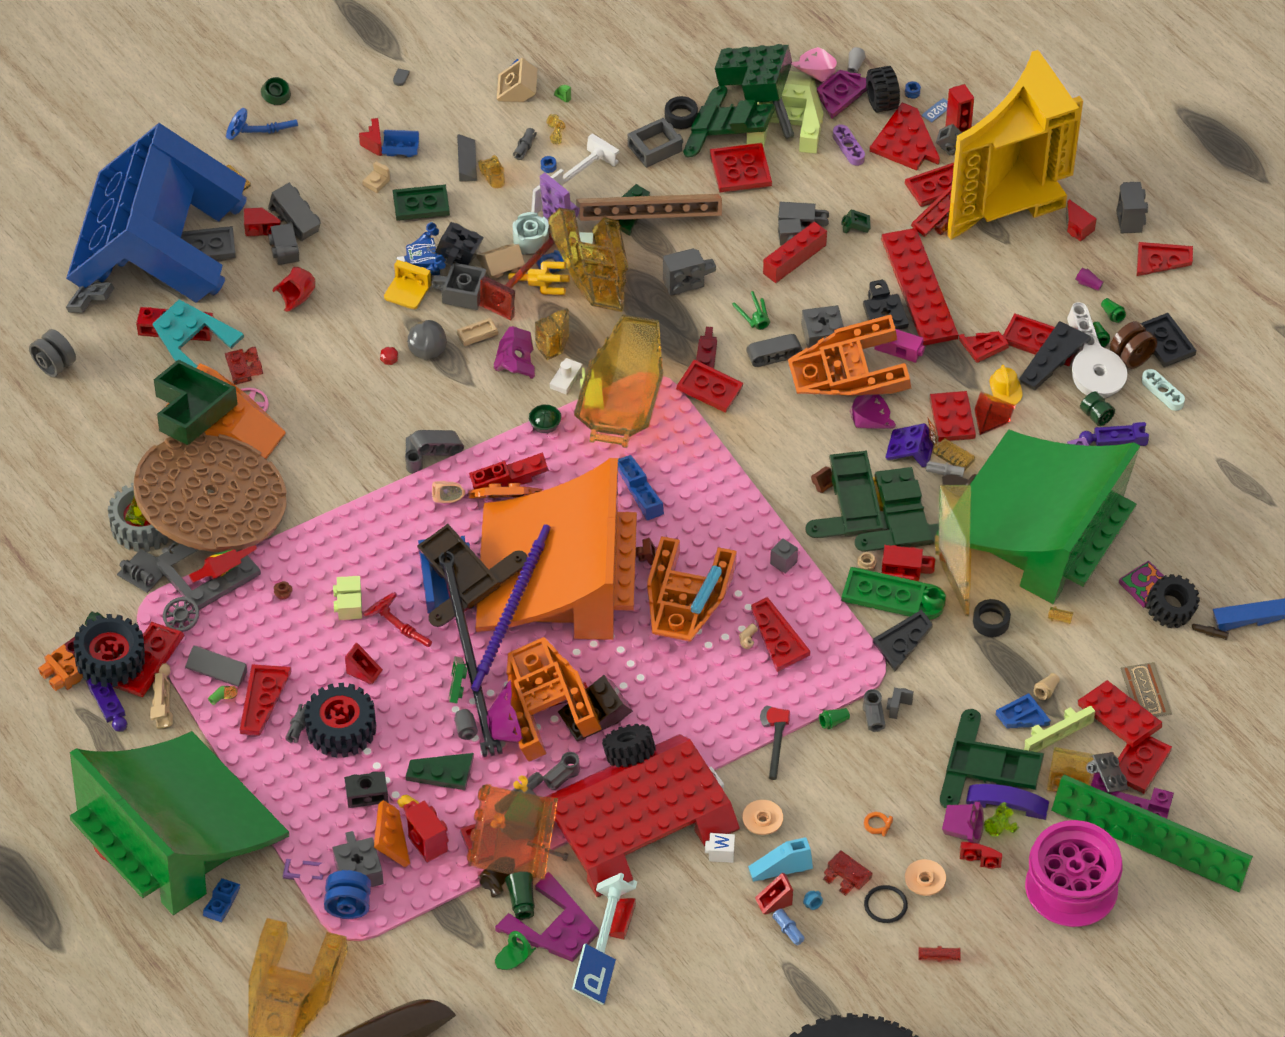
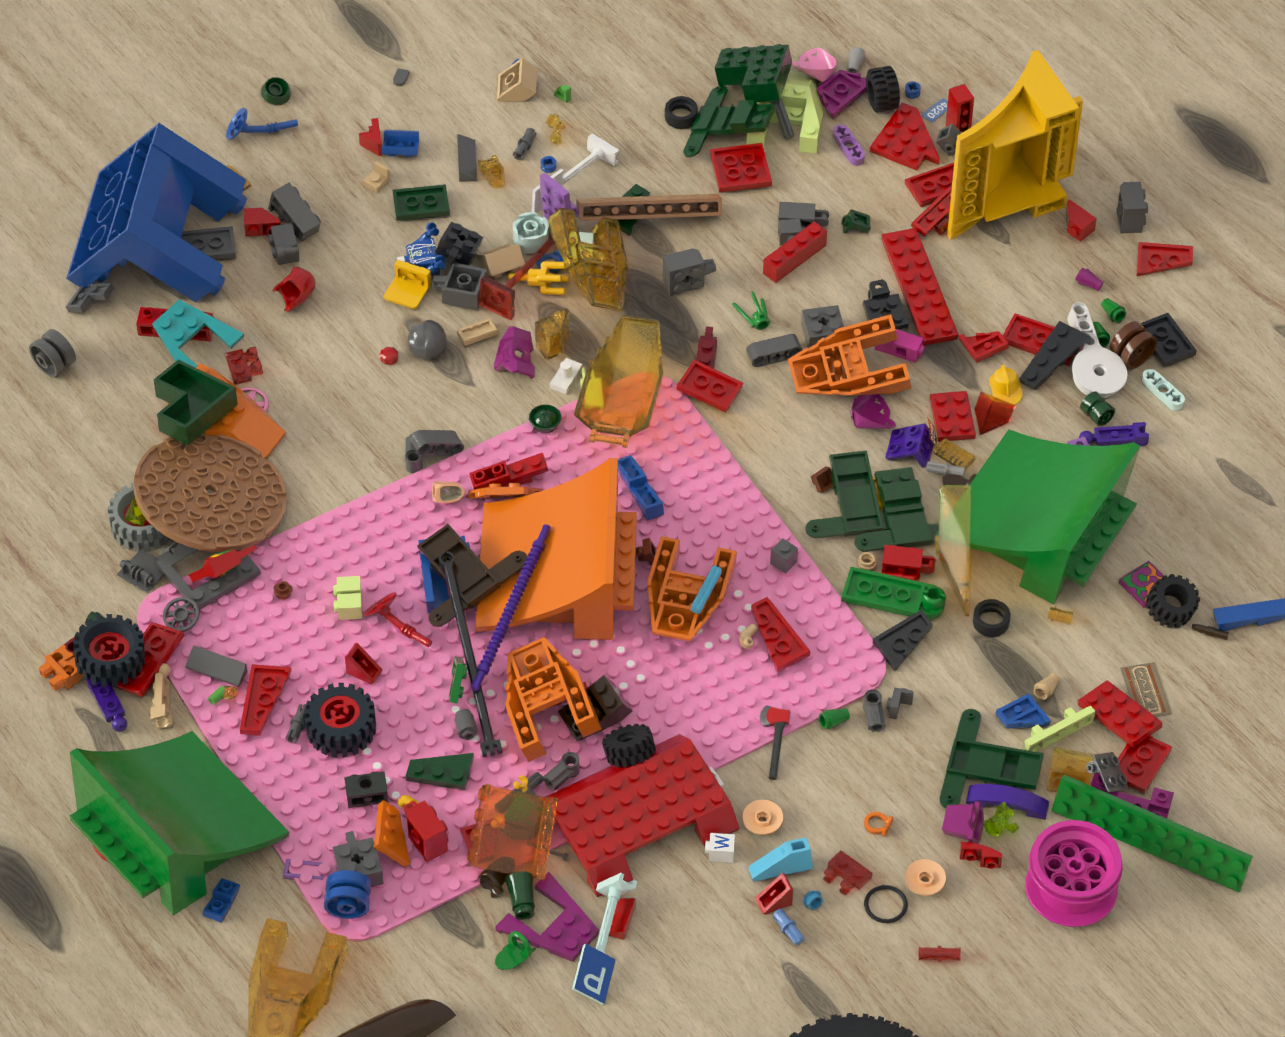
magenta piece [487,680,522,742] -> none
dark grey window [627,117,683,168] -> none

